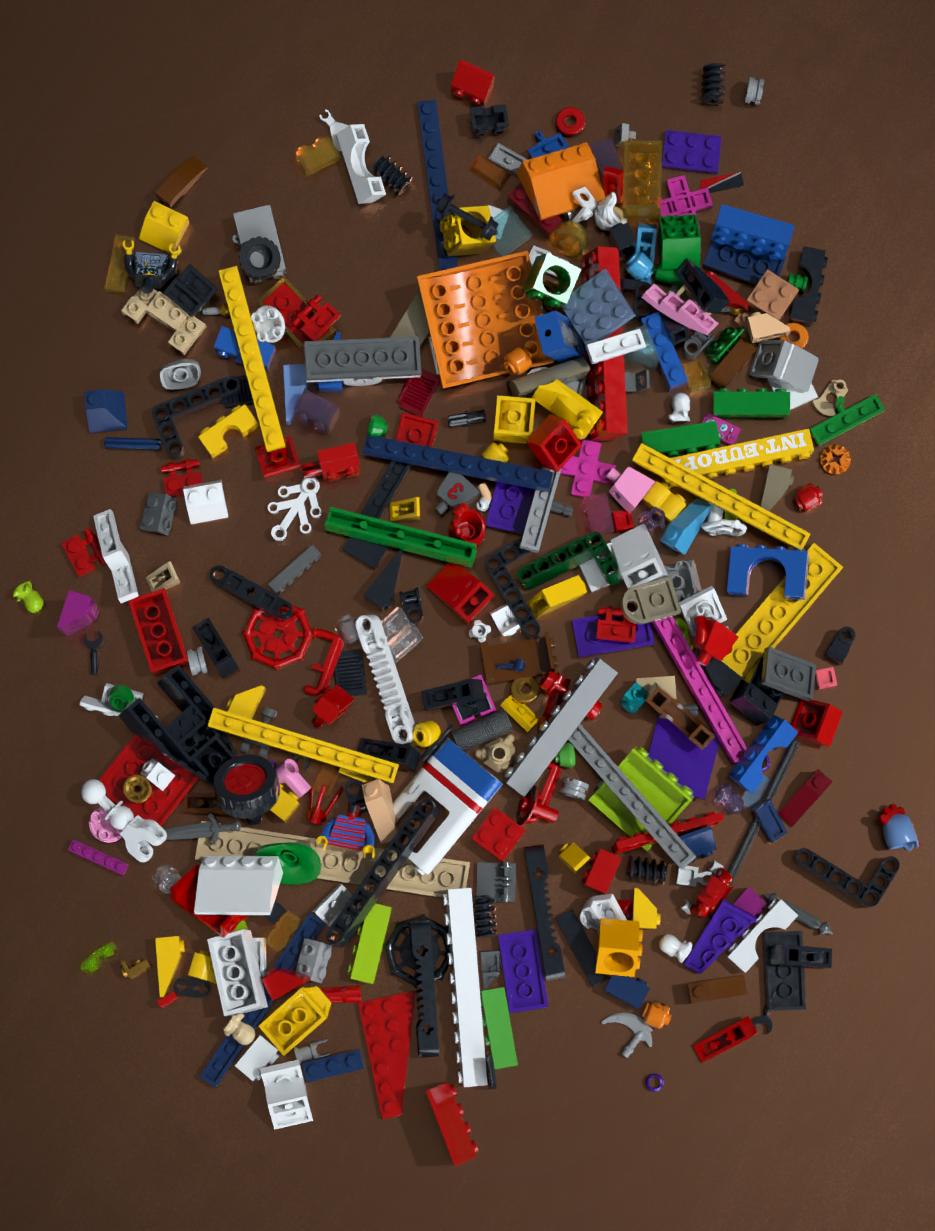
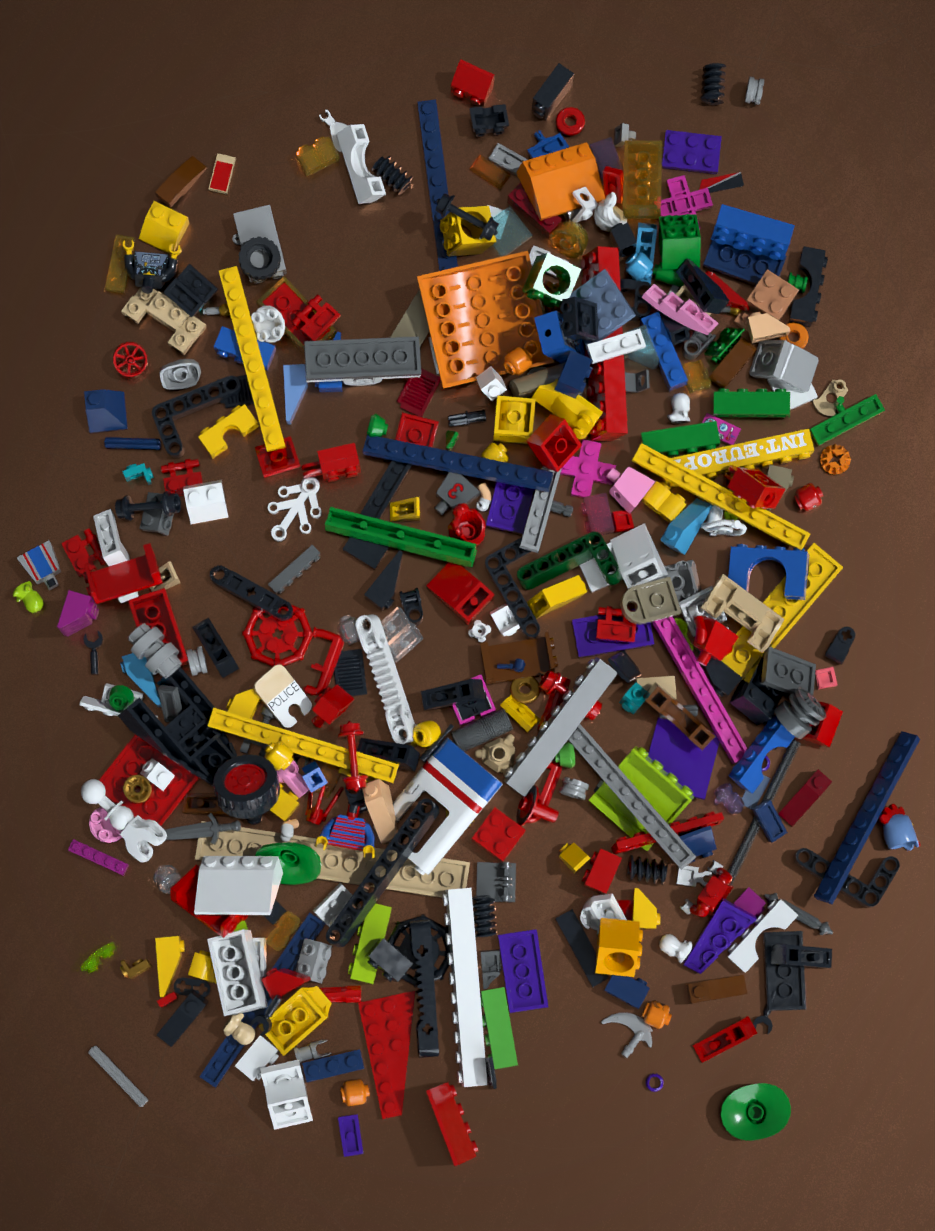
clear purple brick [294,389,340,434] -> none
black gear [524,844,566,982] -> none
clear purple animal [638,507,665,530] -> none
none -> torso [17,540,61,590]
none -> red panel [83,543,163,604]
none -> light grey axle [88,1046,148,1107]
none -> red wheel [113,342,147,377]
none -> black piece [115,491,181,521]
none -> dark azure slope [120,653,162,708]
none -> teal bracket [123,463,154,485]
none -> light grey piece [128,623,182,678]
none -> black slope [157,989,208,1047]
none -> dark grey tile [158,685,183,722]
none -> red tile [208,153,236,194]
none -> black piece [251,994,283,1036]
none -> piece [254,665,312,728]
none -> yellow head [264,741,293,770]
none -> white arm [280,819,299,842]
none -> brick [302,761,328,793]
none -> red piece [338,721,368,792]
none -> dark purple plate [338,1114,364,1157]
none -> orange head [340,1079,370,1107]
none -> black piece [365,938,413,982]
none -> green slope [446,430,459,451]
none -> white brick [476,366,507,401]
none -> black brick [532,63,574,120]
none -> dark blue brick [554,350,593,399]
none -> black plate [560,296,599,342]
none -> black window [607,650,641,683]
none -> tan bracket [701,574,784,653]
none -> green hat [721,1083,791,1141]
none -> red brick [724,465,786,510]
none -> dark grey wheel [774,687,826,739]
none -> dark blue plate [814,731,920,905]

